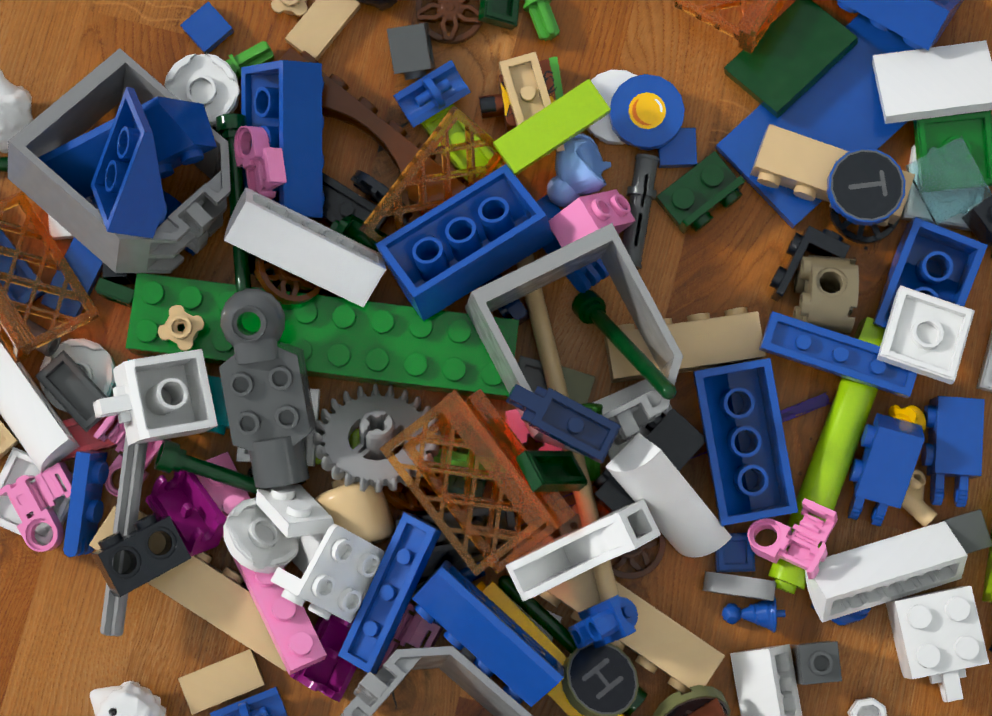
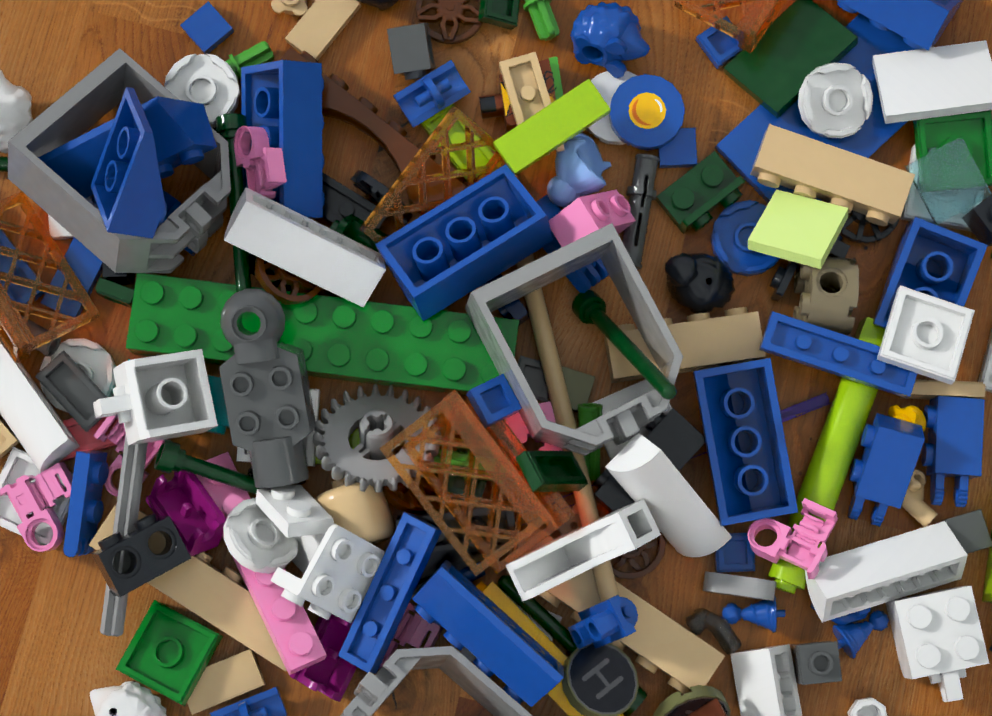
tan plate [158,305,204,351] -> none
dark blue hinge [506,384,621,464] -> none
black tile [827,148,906,226] -> none
none -> green tile [116,600,223,706]
none -> blue tile [466,374,522,428]
none -> blue animal [570,2,650,78]
none -> black piece [665,253,735,314]
none -> clear smoke arm [686,608,742,654]
none -> blue tile [695,16,748,69]
none -> blue tile [710,200,780,276]
none -> yellowish green tile [748,189,849,269]
none -> white tile [798,62,873,138]
none -> blue piece [832,610,889,659]
none -> tan tile [900,379,985,400]

